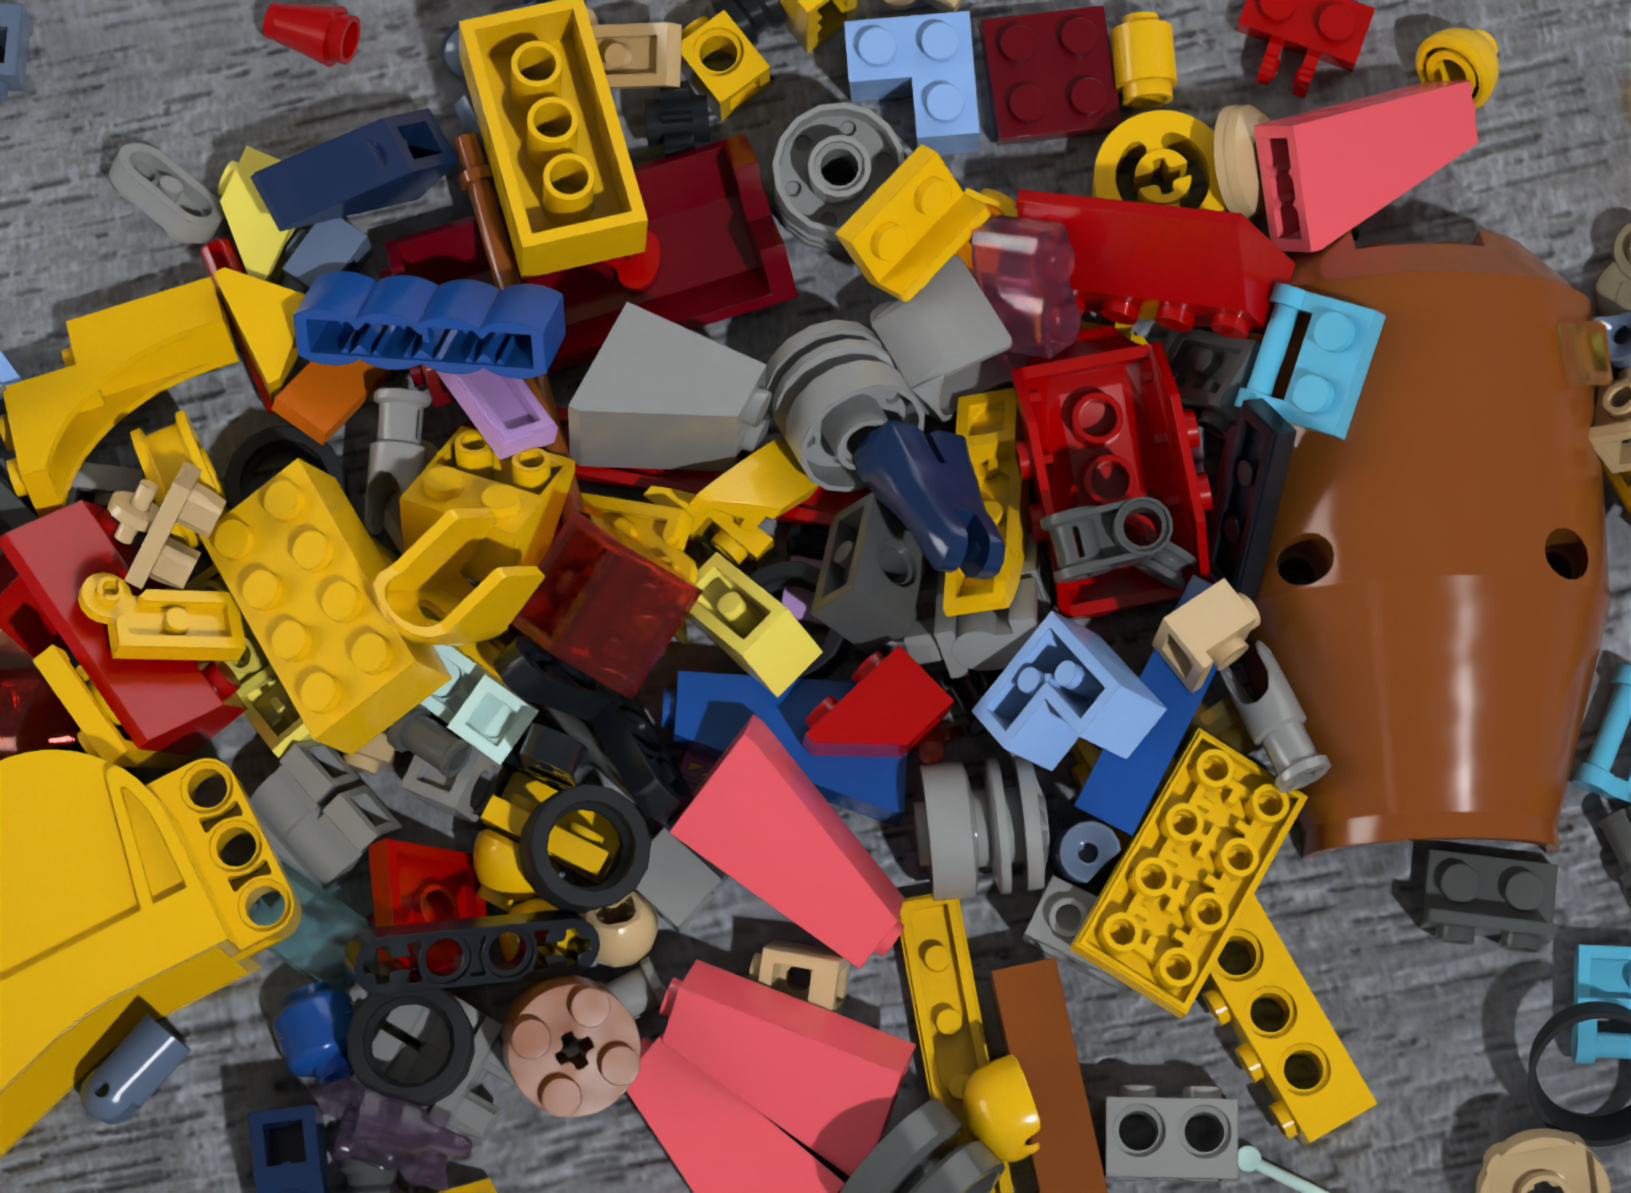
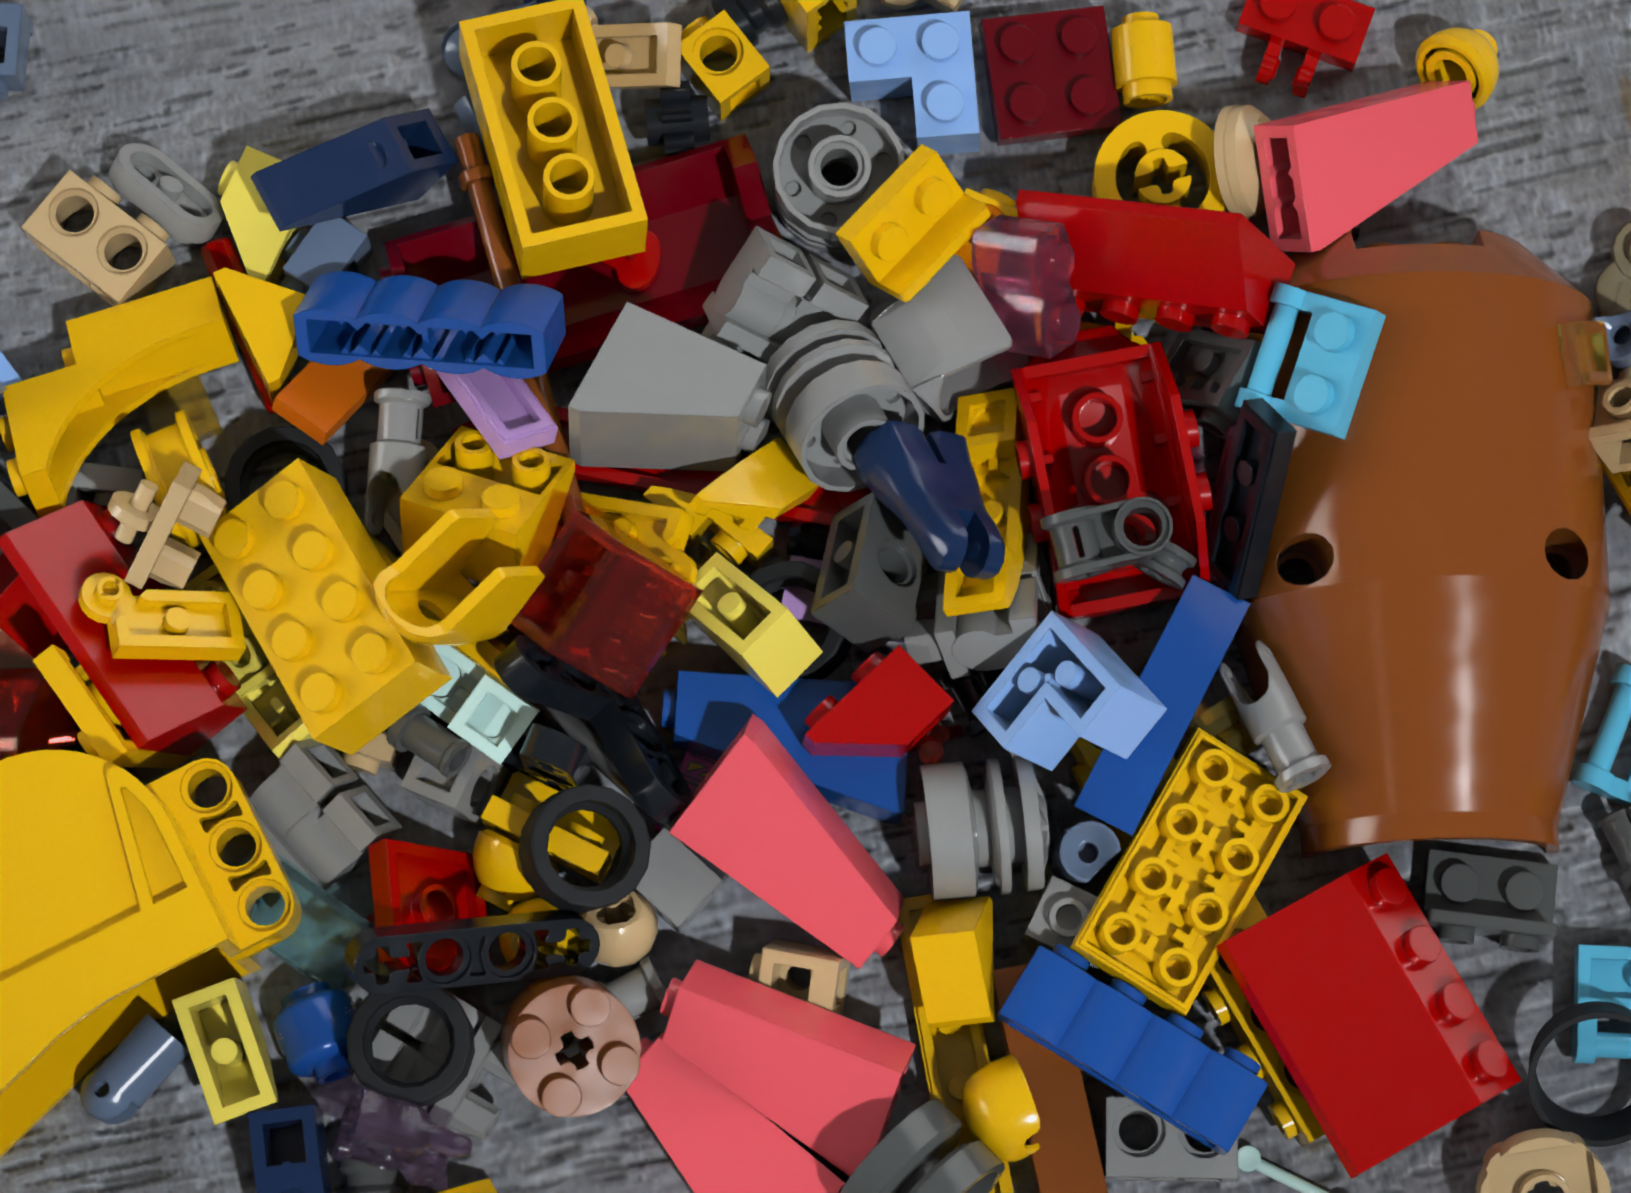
red cone [263,2,361,67] -> none
tan brick [1152,578,1261,694] -> none
none -> tan brick [21,170,176,307]
none -> clear yellow tile [142,375,223,441]
none -> light yellow slope [171,977,279,1125]
none -> light grey hips [701,226,869,364]
none -> yellow slope [910,896,994,1028]
none -> blue brick [997,943,1268,1156]
none -> red slope [1216,853,1522,1179]

